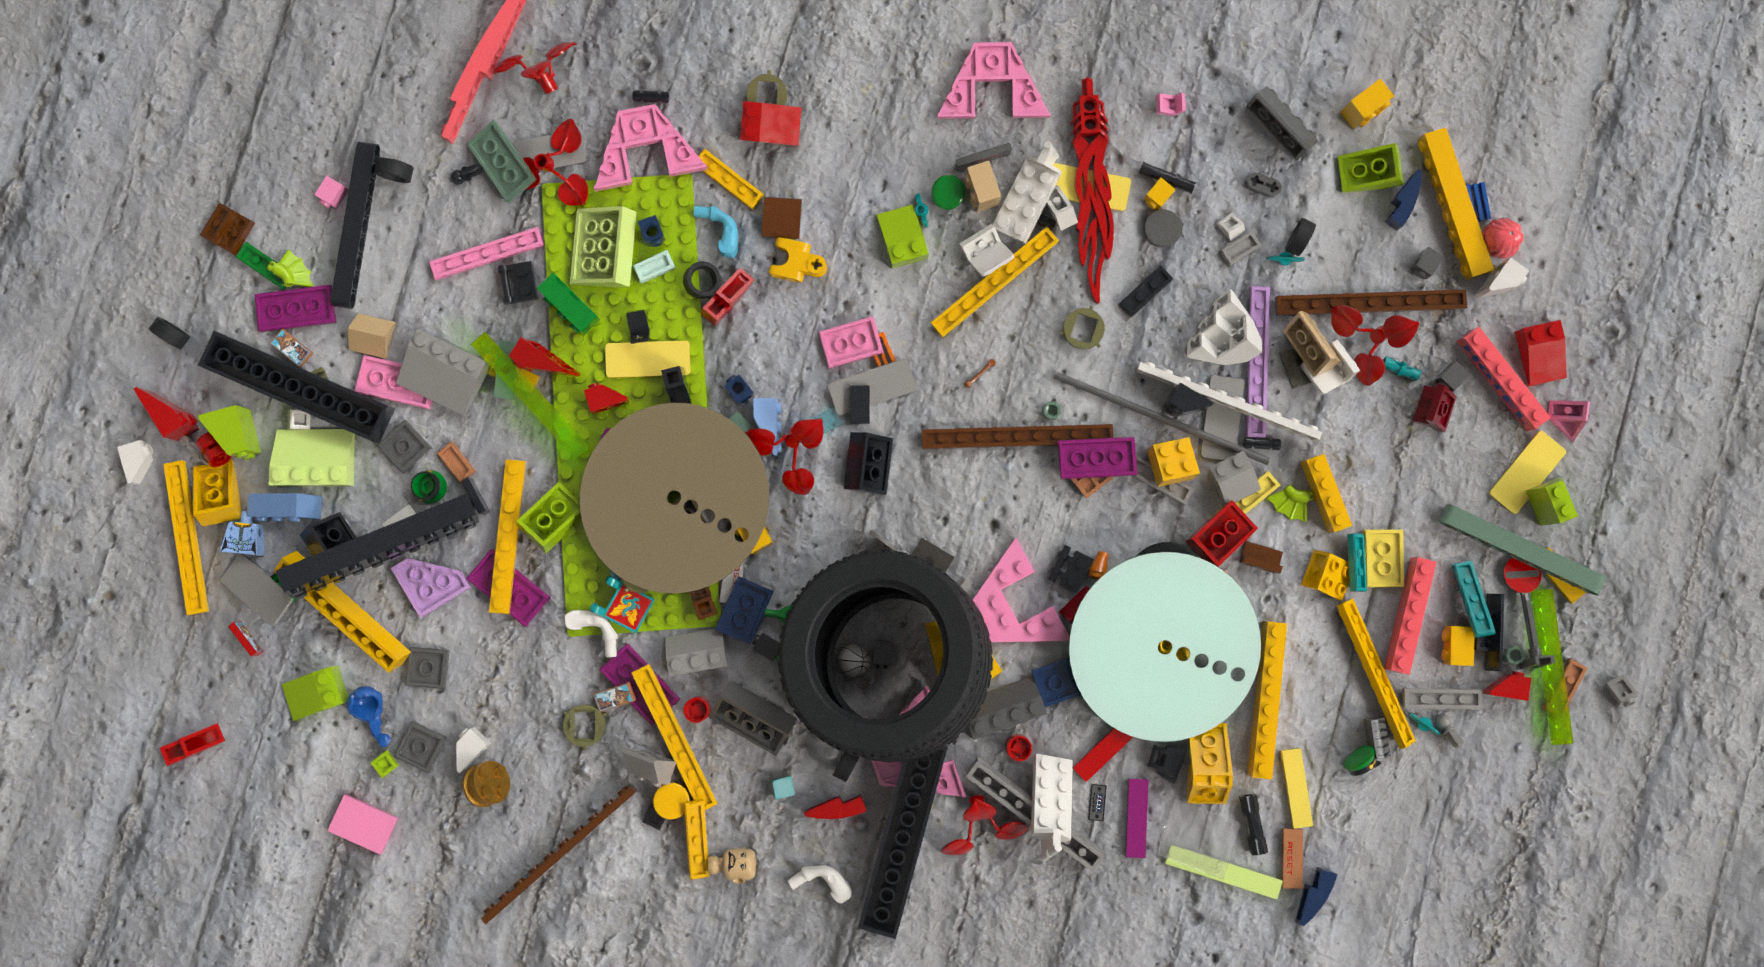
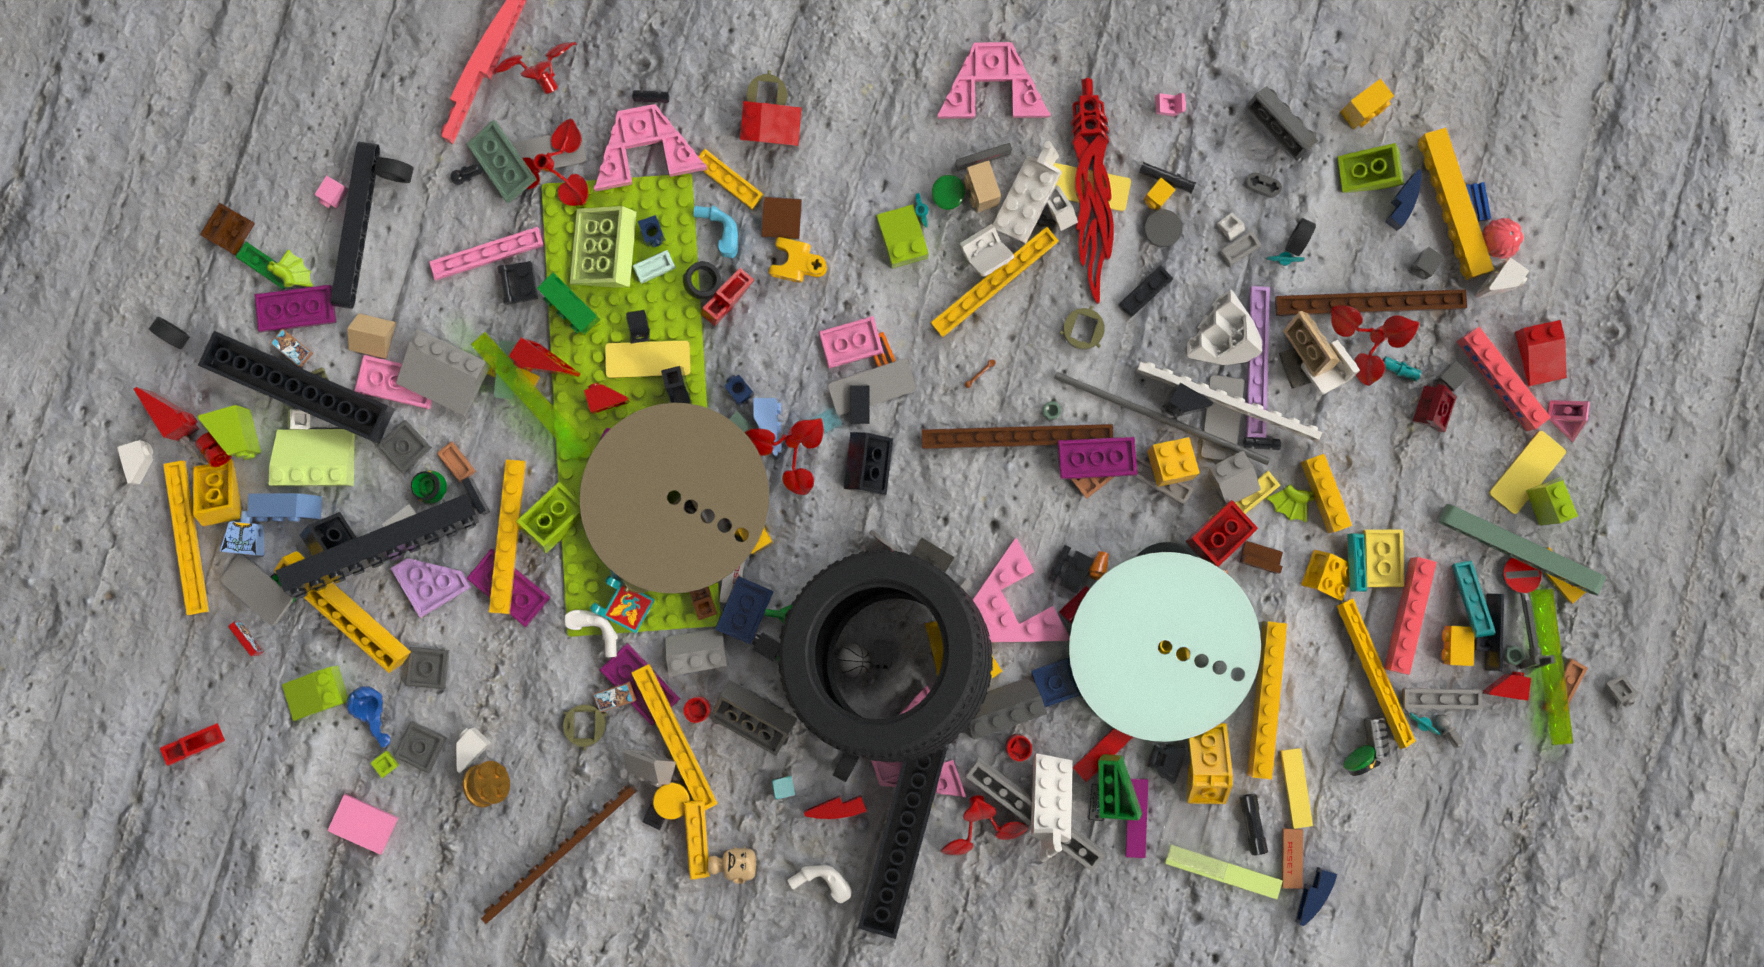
none -> green wedge [1099,754,1143,821]

